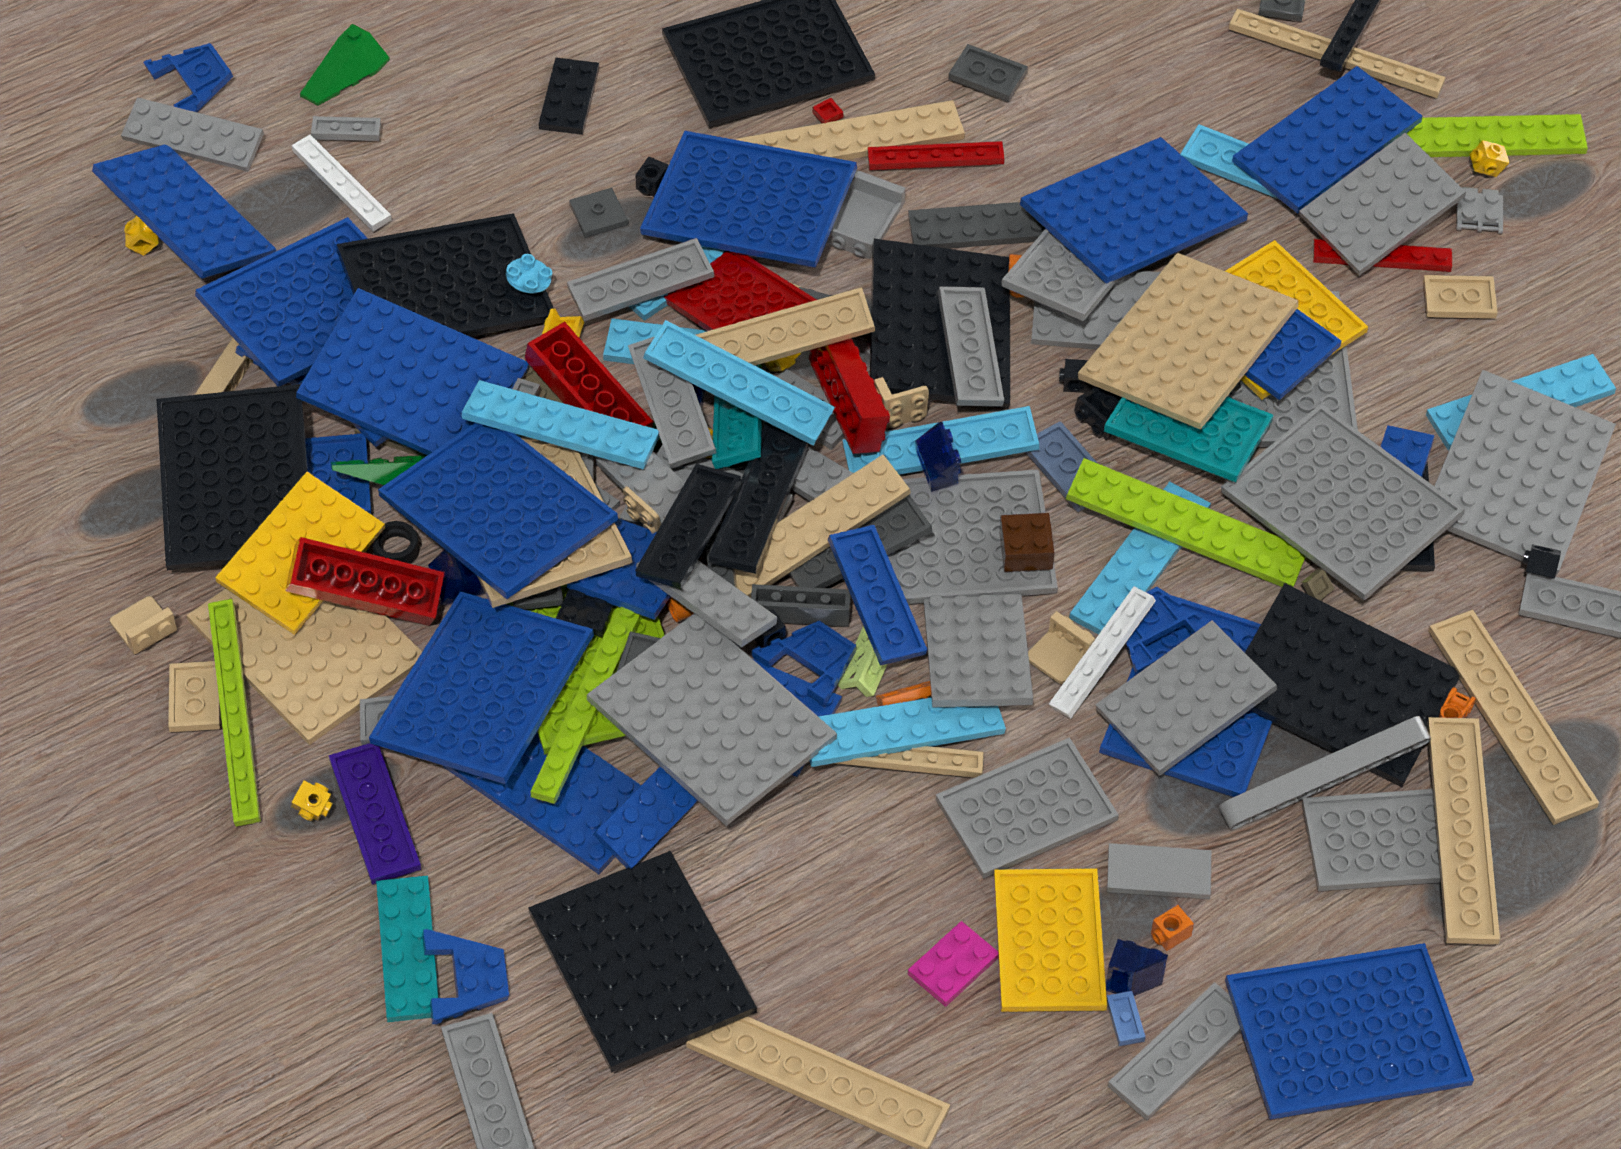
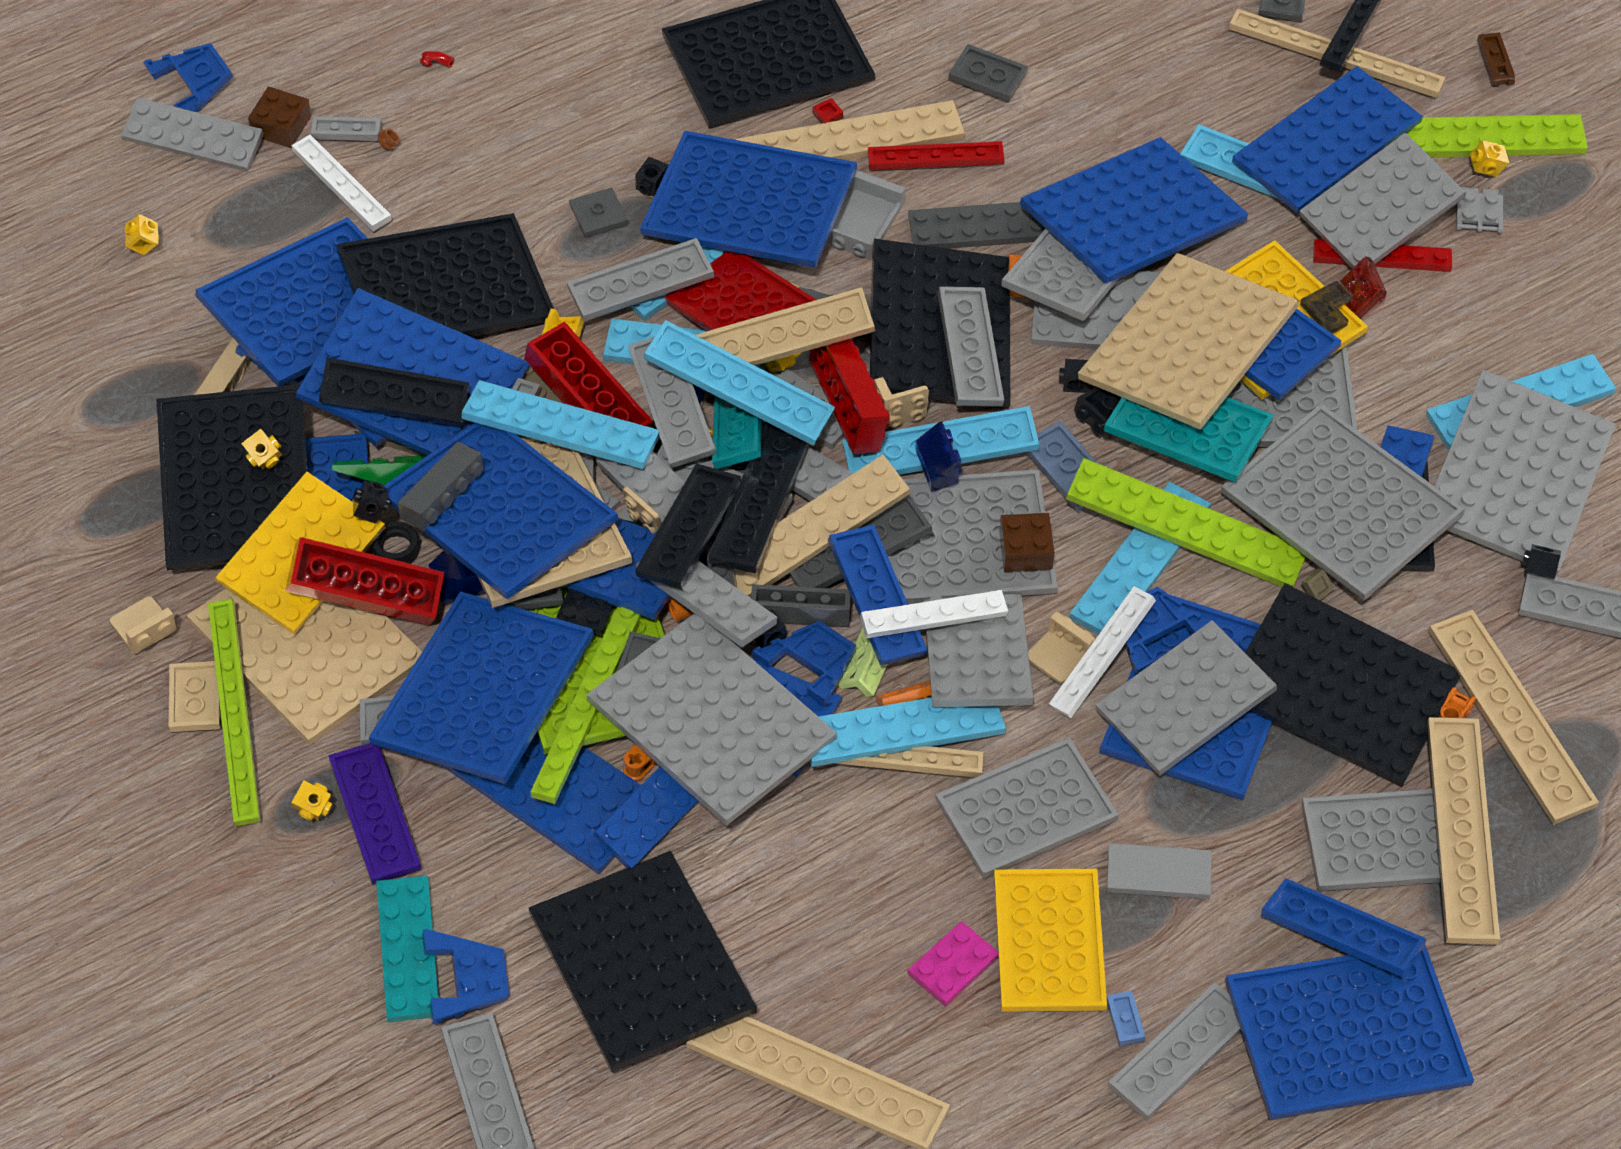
blue plate [92,144,276,279] -> none
green wedge [300,24,390,106] -> none
medium azure dish [506,254,552,293] -> none
black plate [539,57,599,135] -> none
clear blue slope [1106,939,1168,996] -> none
orange brick [1151,905,1194,951] -> none
light grey beam [1219,716,1432,830] -> none
tan plate [1423,275,1498,319] -> none
none -> yellow brick [241,429,282,469]
none -> reddish brown brick [248,86,311,148]
none -> black plate [319,357,469,427]
none -> black brick [352,480,390,524]
none -> dark orange plate [378,128,399,150]
none -> dark grey brick [398,442,483,531]
none -> red arm [420,51,454,68]
none -> orange piece [623,744,657,782]
none -> white plate [860,590,1008,638]
none -> blue plate [1261,878,1426,978]
none -> clear smoke plate [1300,279,1353,334]
none -> clear red plate [1336,256,1387,319]
none -> reddish brown plate [1477,32,1515,87]

